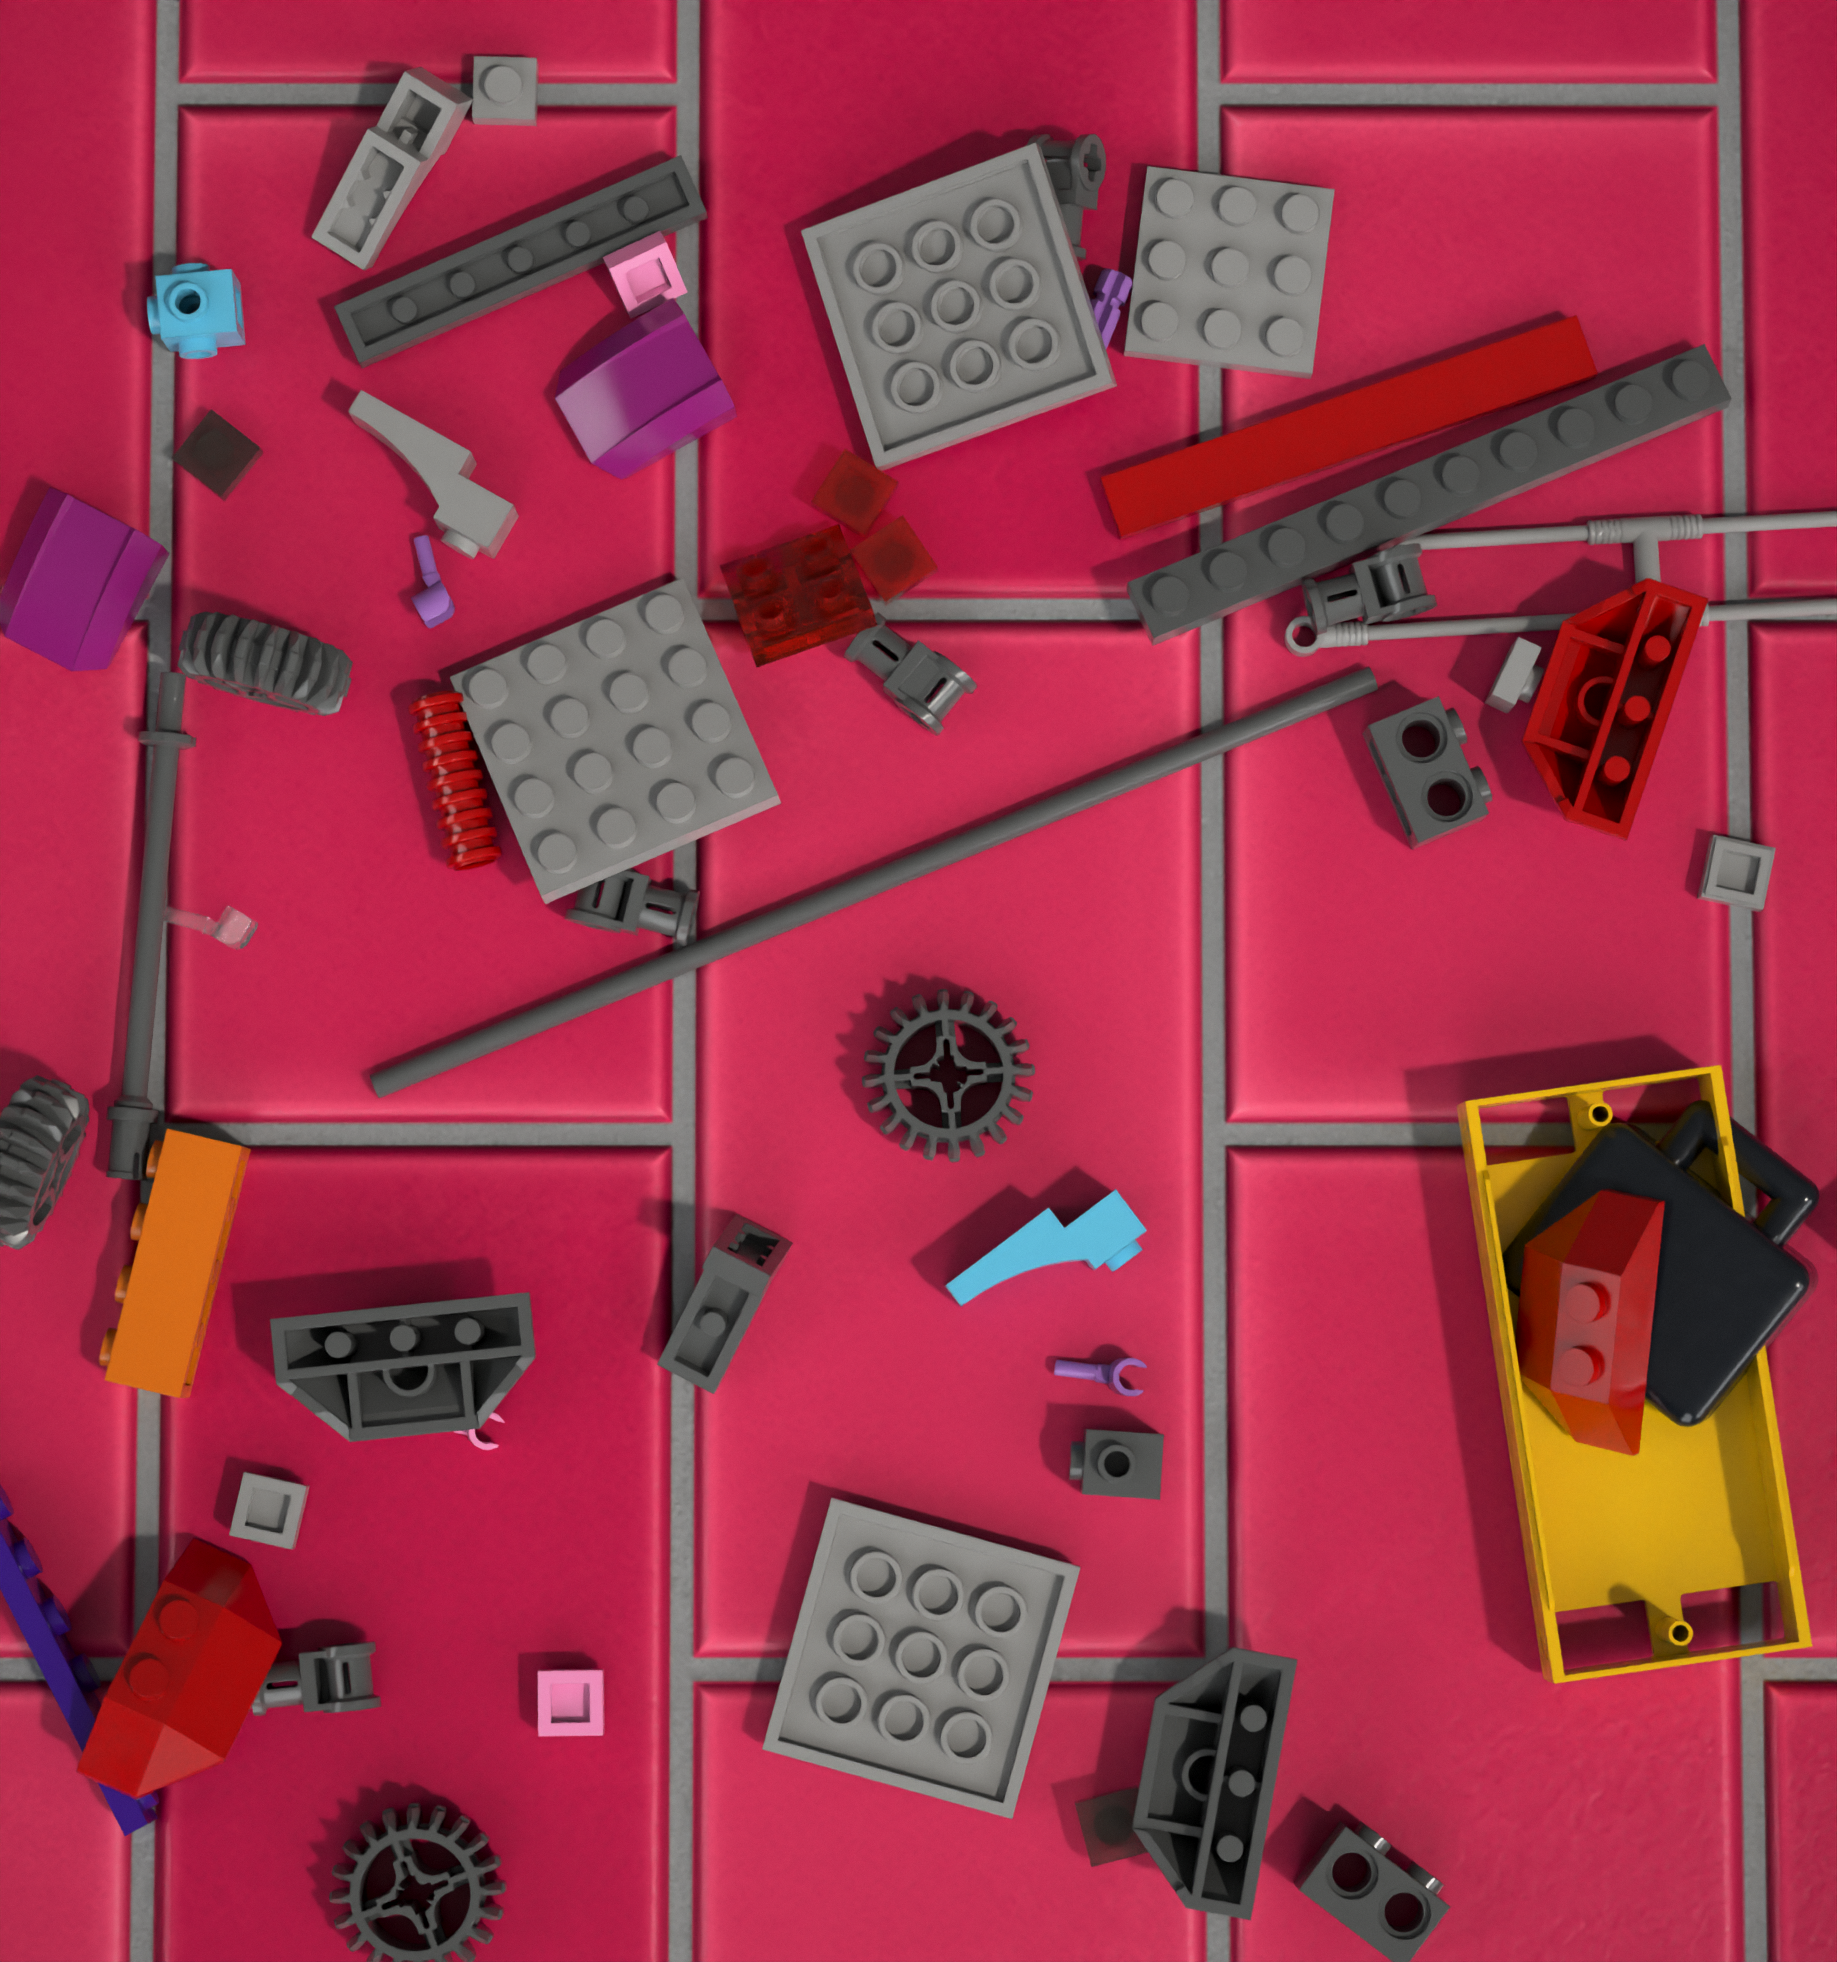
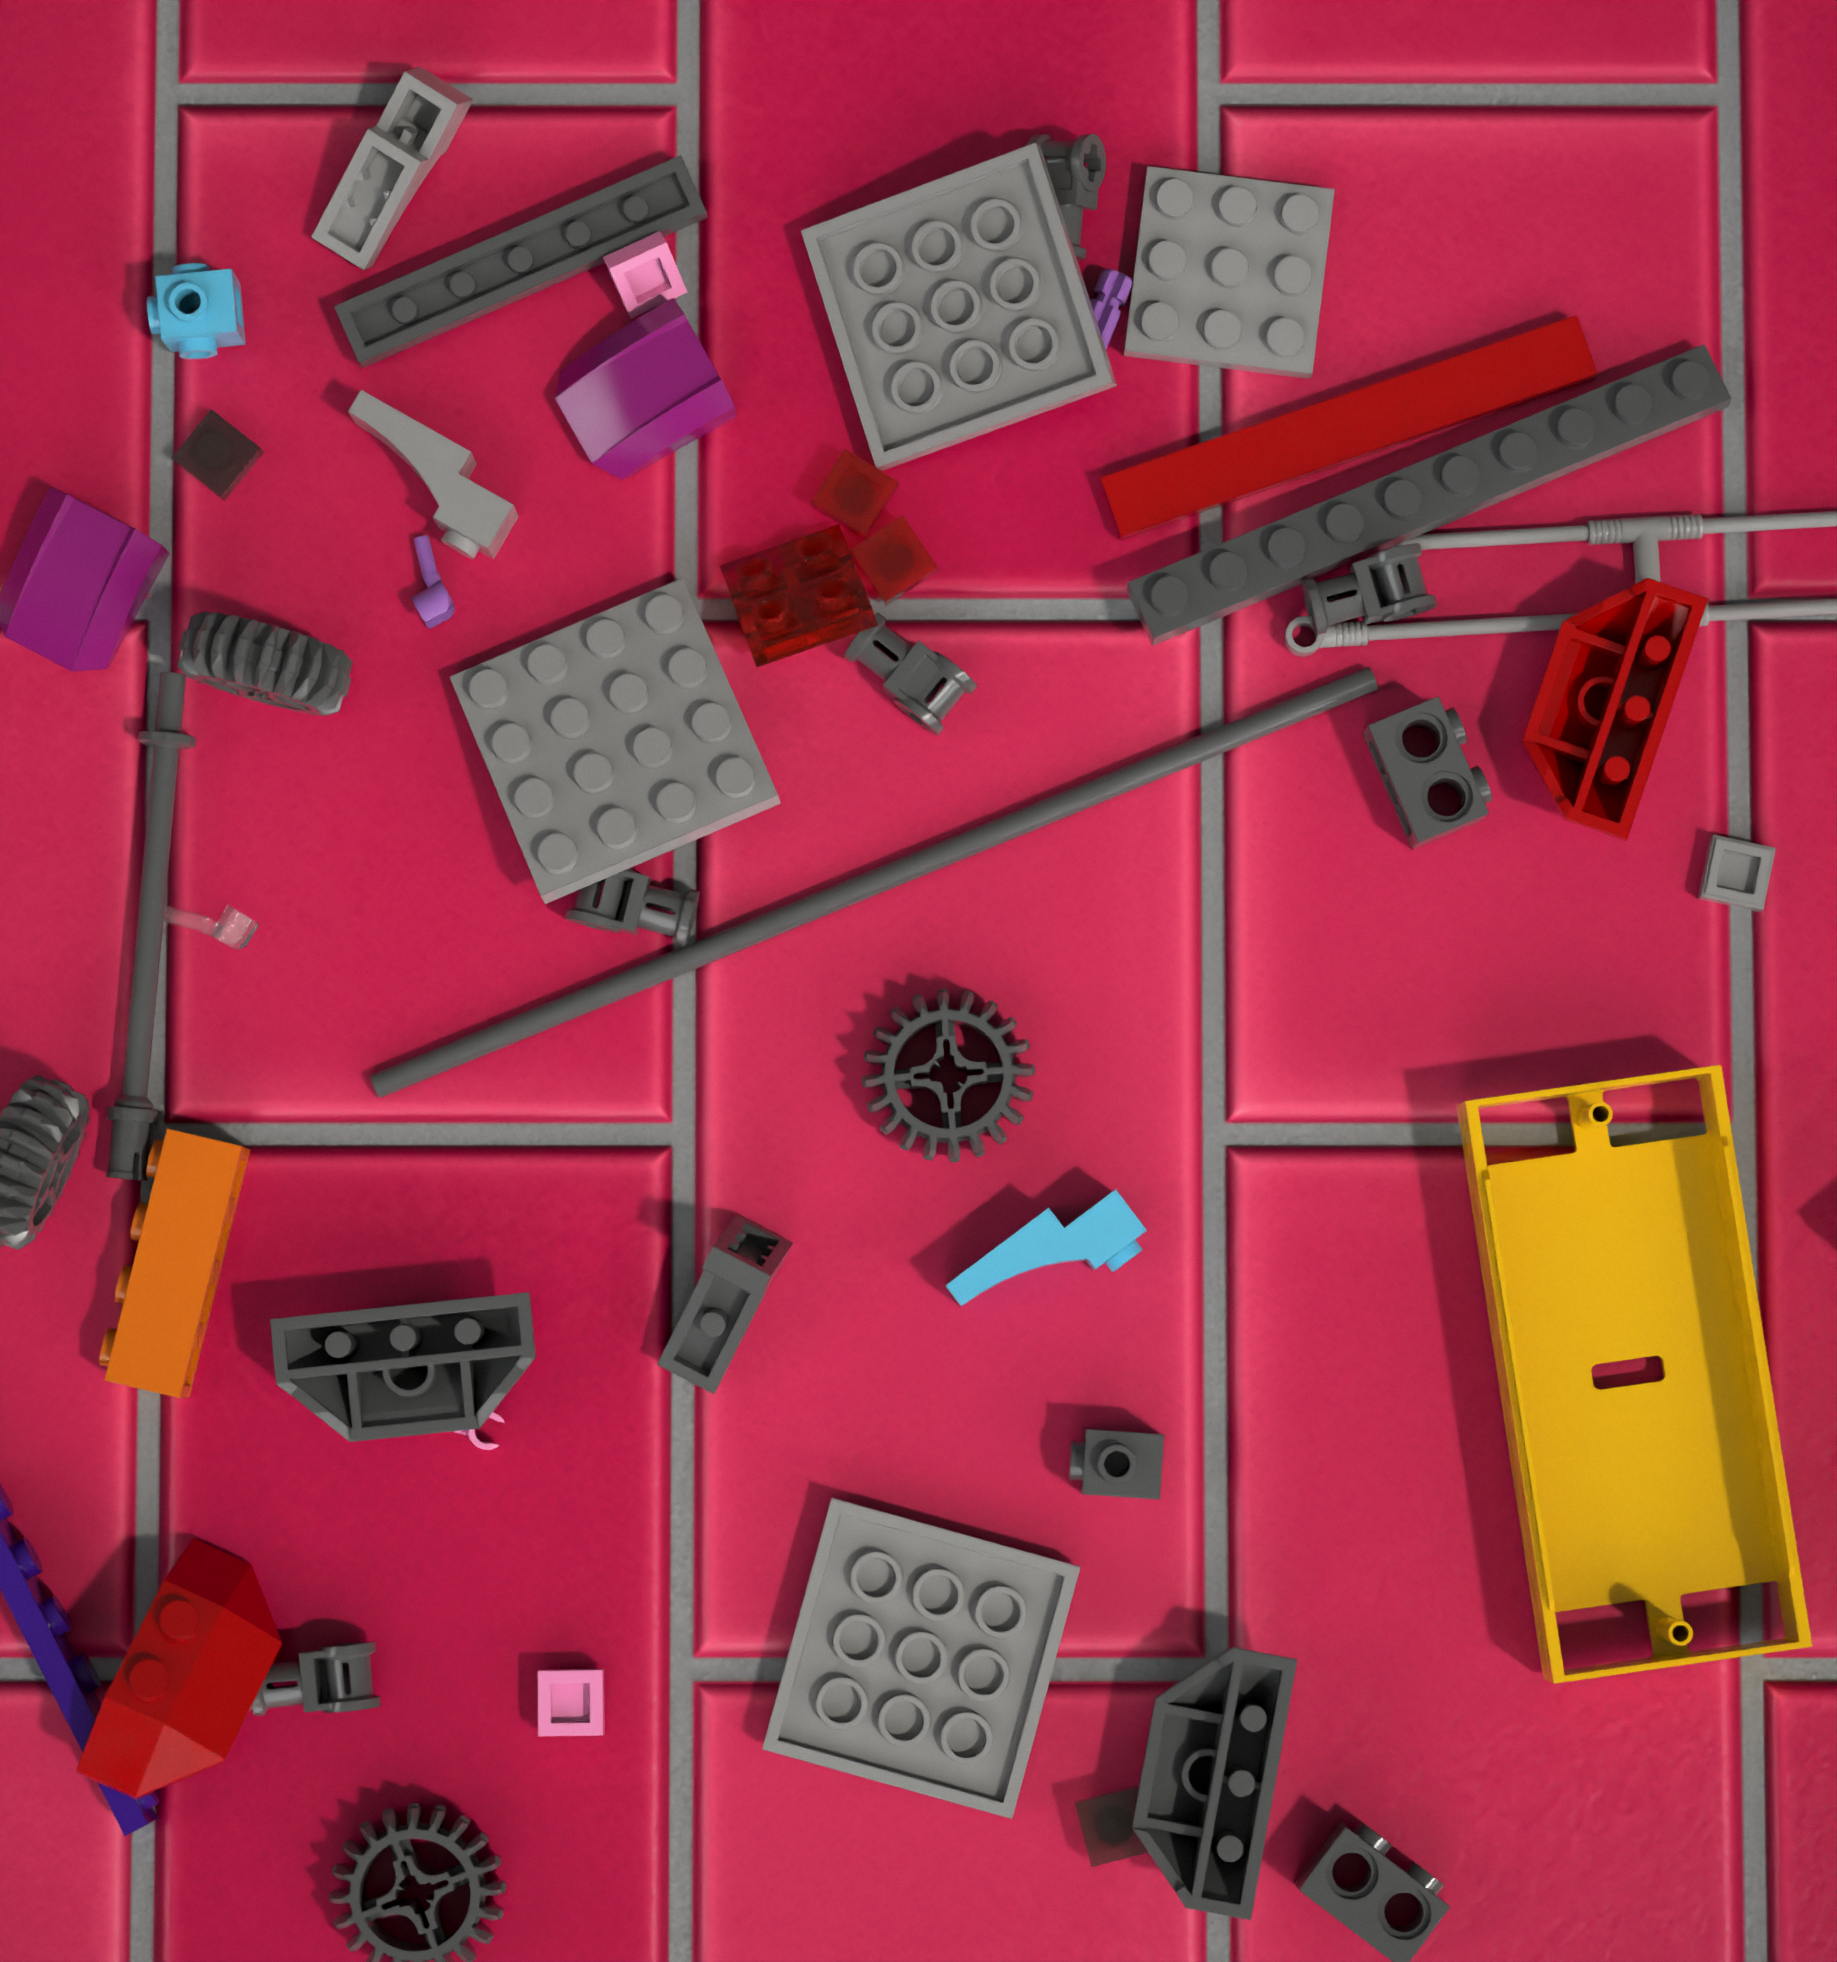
light grey plate [229,1471,310,1549] -> none
red piece [408,690,502,871] -> none
light grey plate [472,56,539,126] -> none
medium lavender hand [1054,1358,1147,1396] -> none
light grey plate [1485,637,1544,714] -> none
black piece [1502,1100,1819,1427] -> none
red wedge [1515,1189,1665,1456] -> none

